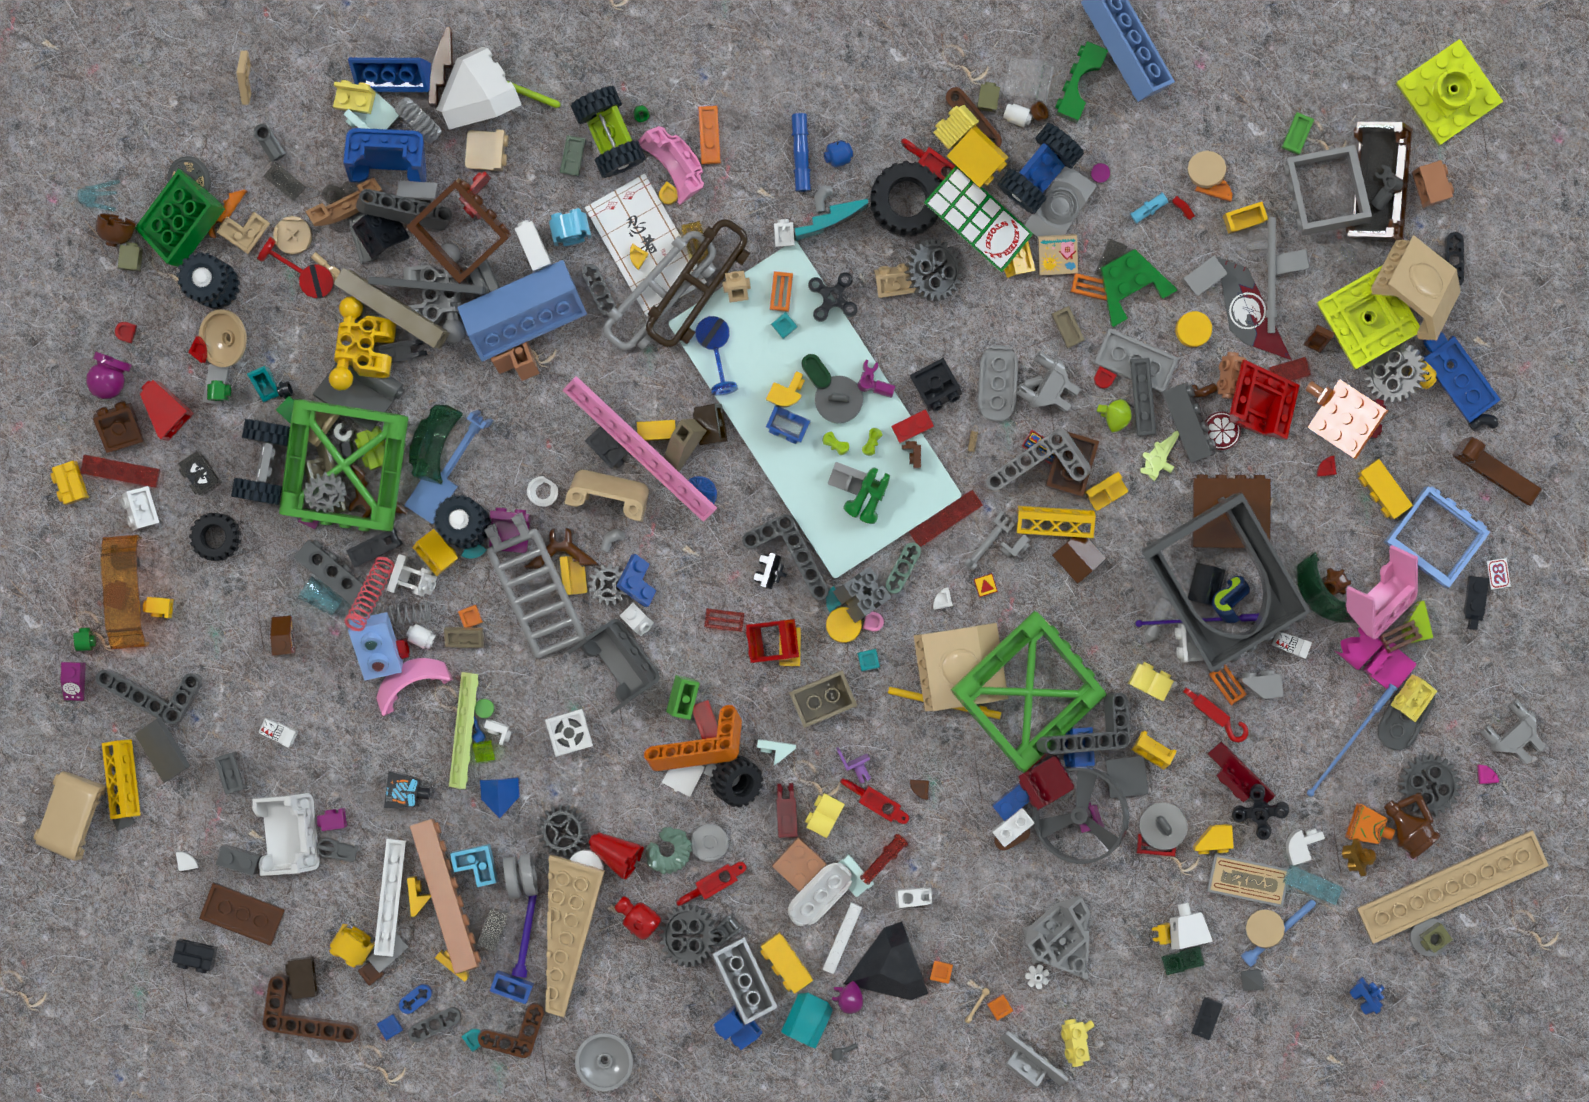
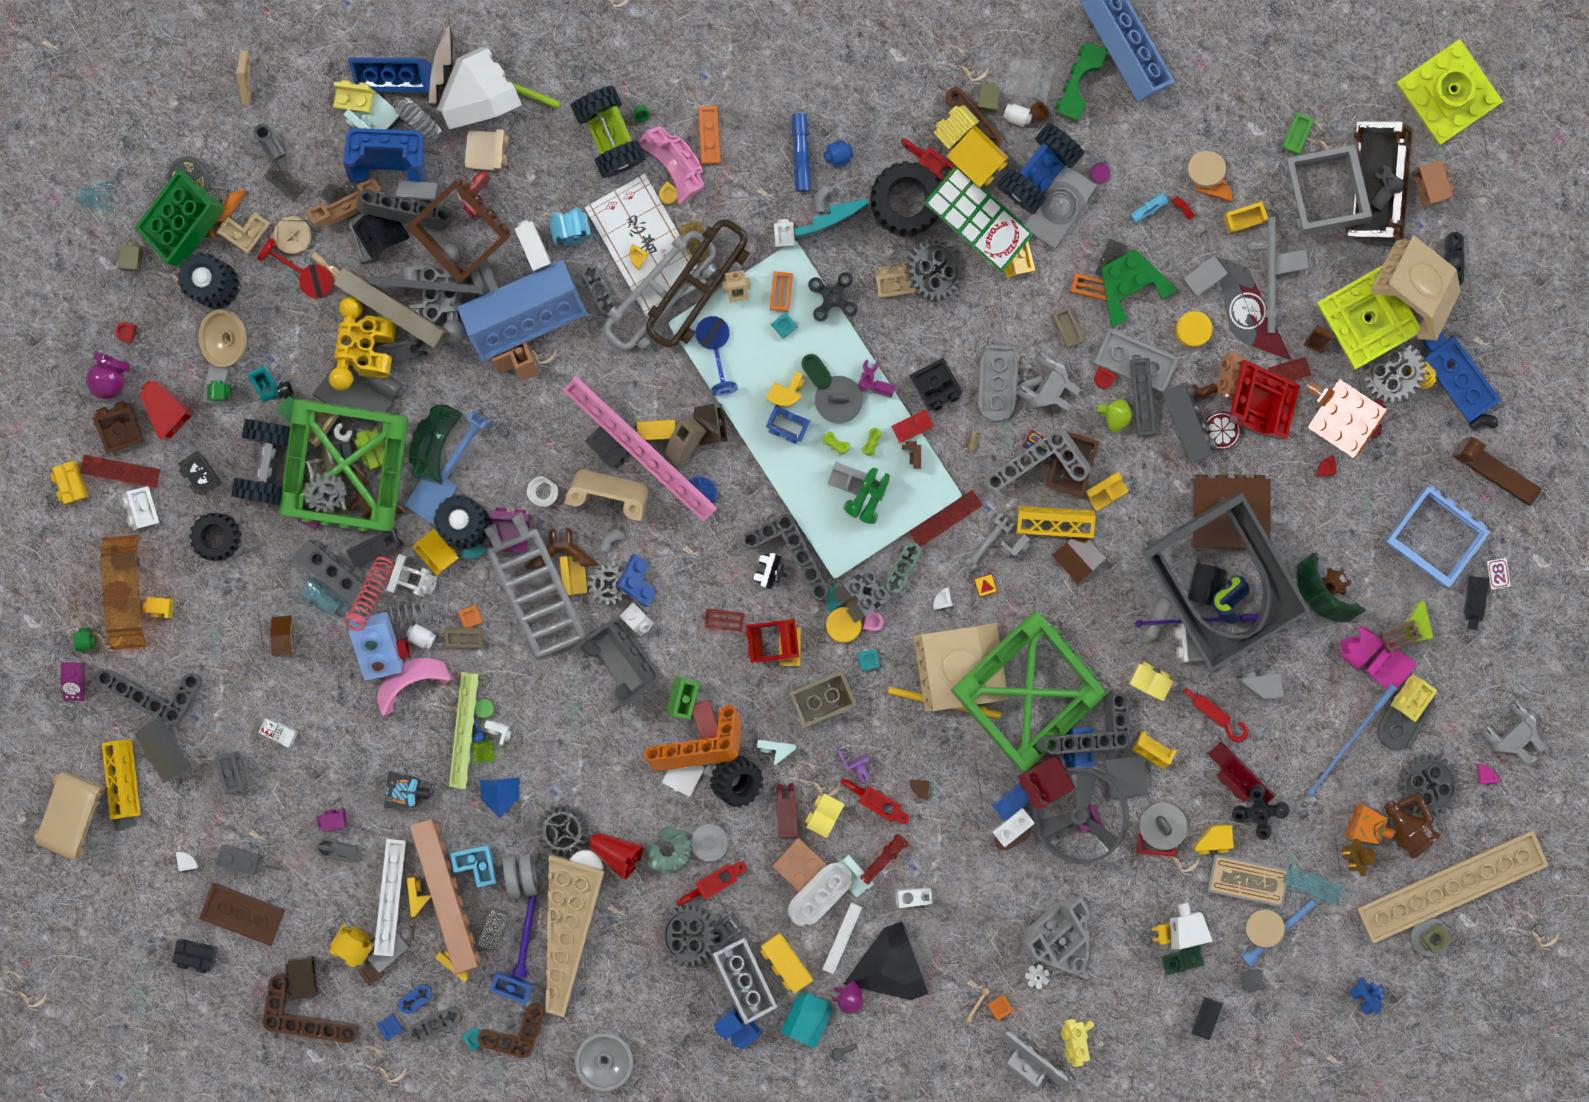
reddish brown cylinder [96,213,136,247] -> none
red tile [188,336,207,363] -> none
white windscreen [252,793,320,876] -> none
white piece [545,709,593,757] -> none
plate [560,135,586,177] -> none
red piece [614,896,661,940] -> none
orange plate [930,960,953,984] -> none
tan tile [1038,234,1078,275] -> none
yellowish green piece [1140,431,1179,481] -> none
orange tile [1208,664,1247,706] -> none
white leg [1272,631,1312,659] -> none
white brick [1286,828,1325,866] -> none
bright pink windscreen [1346,545,1418,639] -> none
yellow brick [1357,459,1413,520] -> none

